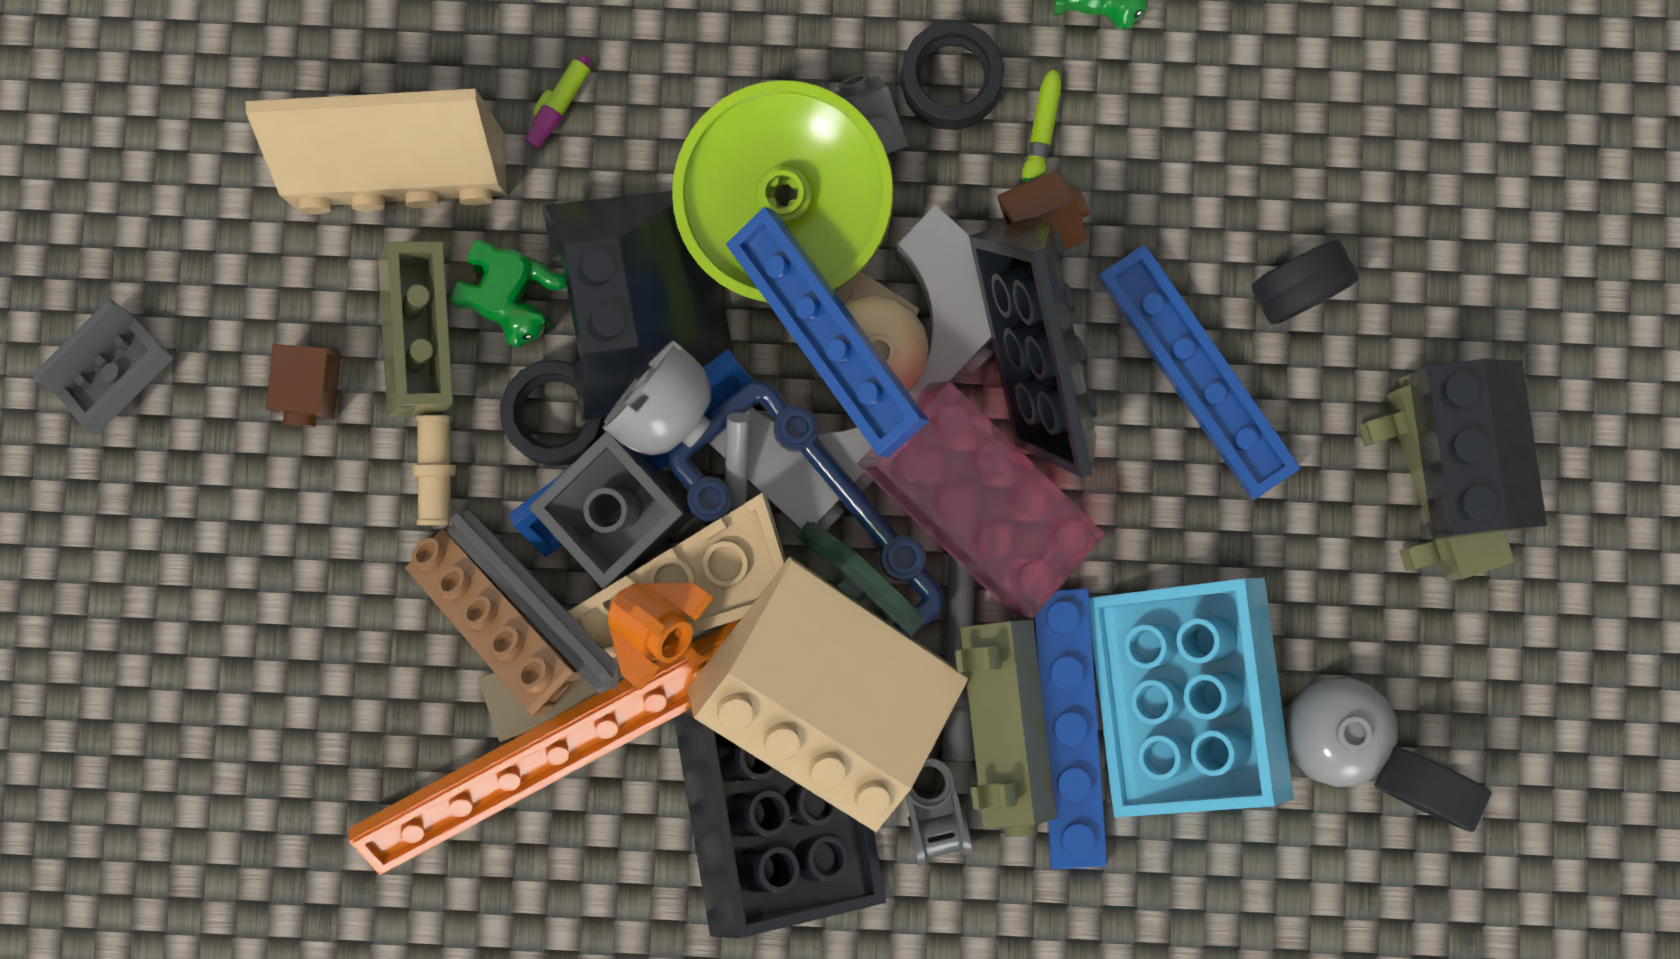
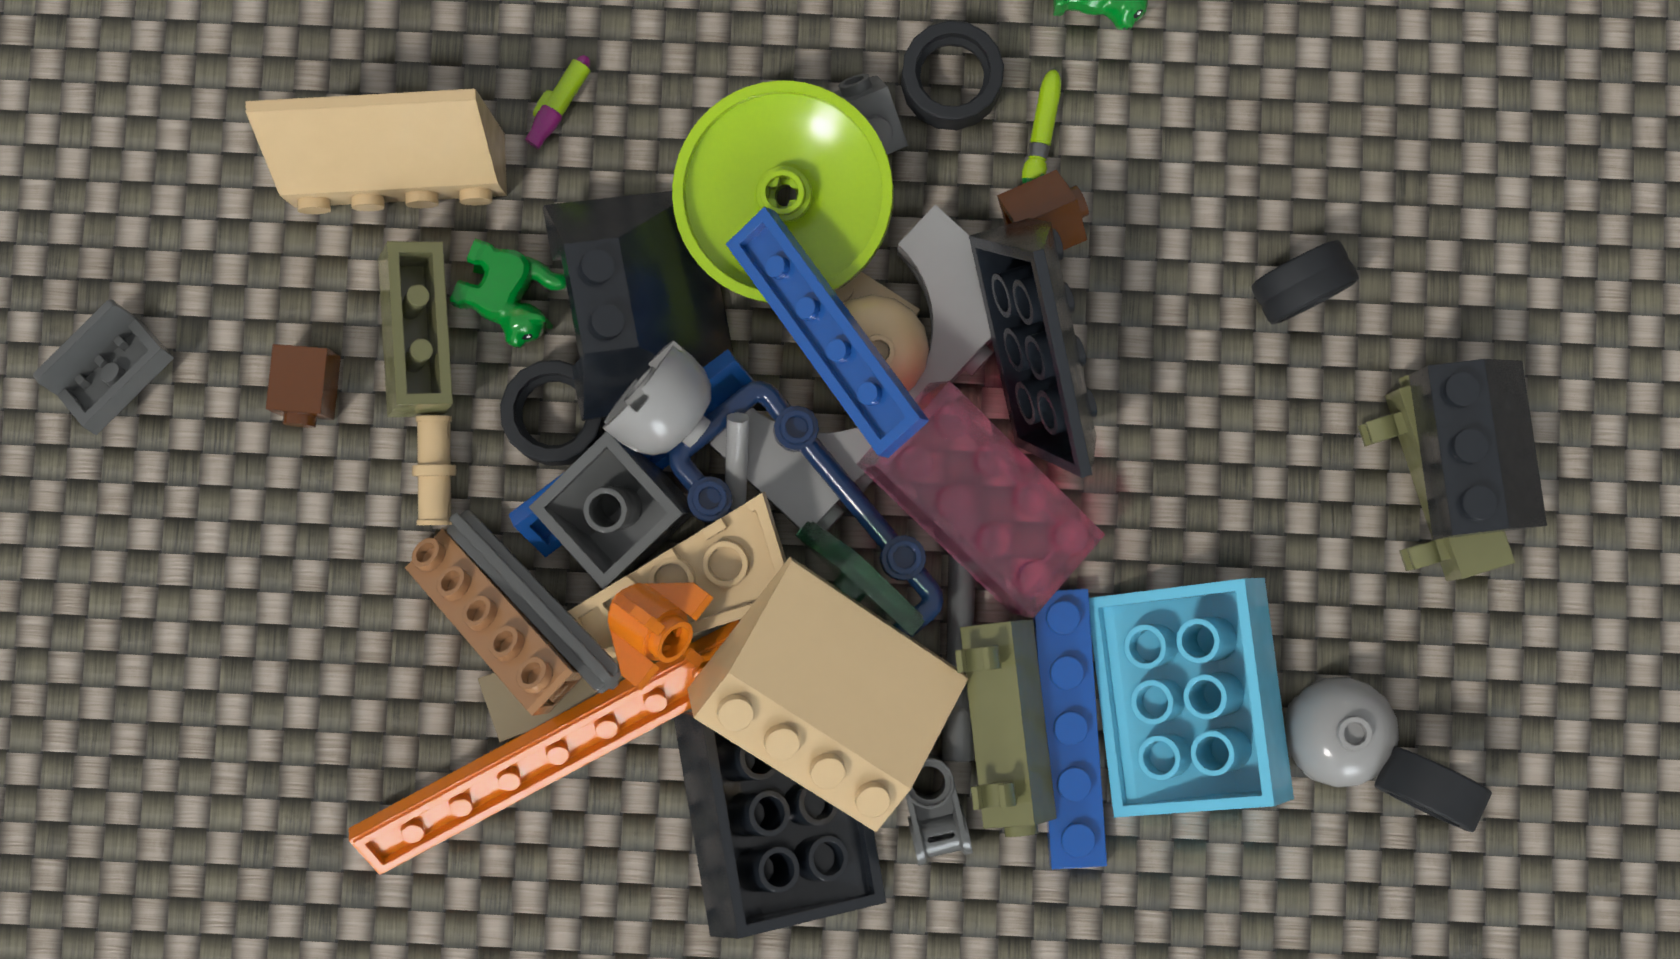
blue plate [1098,244,1301,501] -> none

